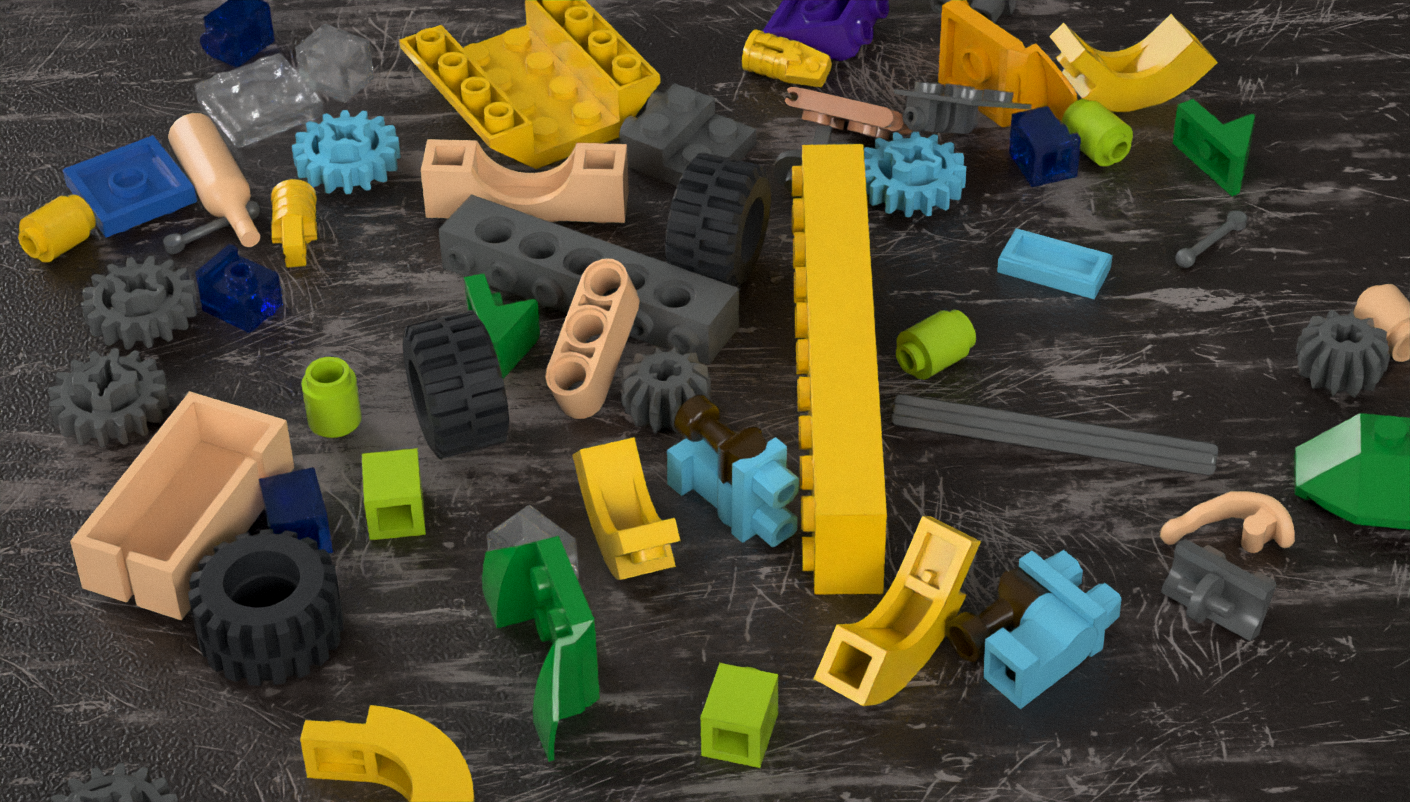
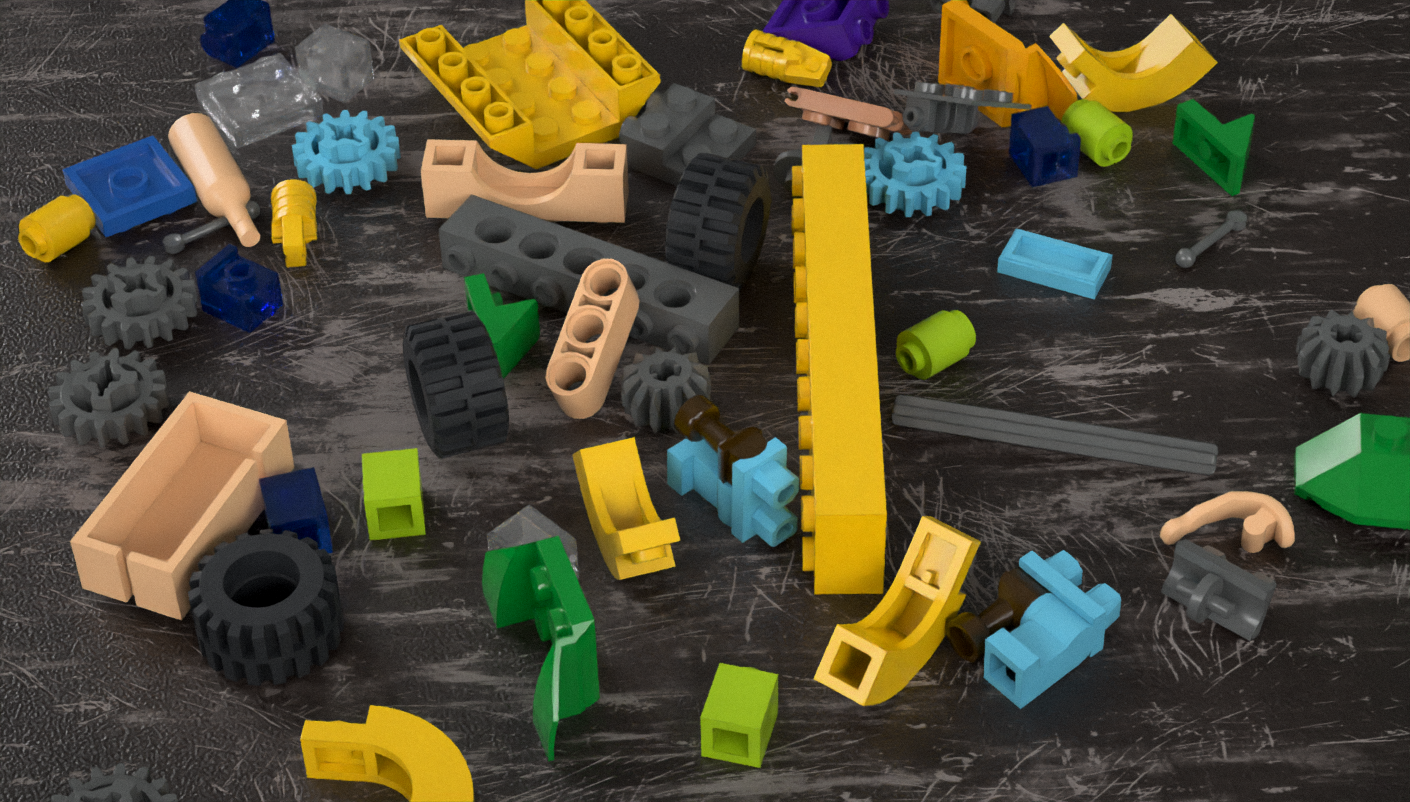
lime brick [301,357,362,438] -> none

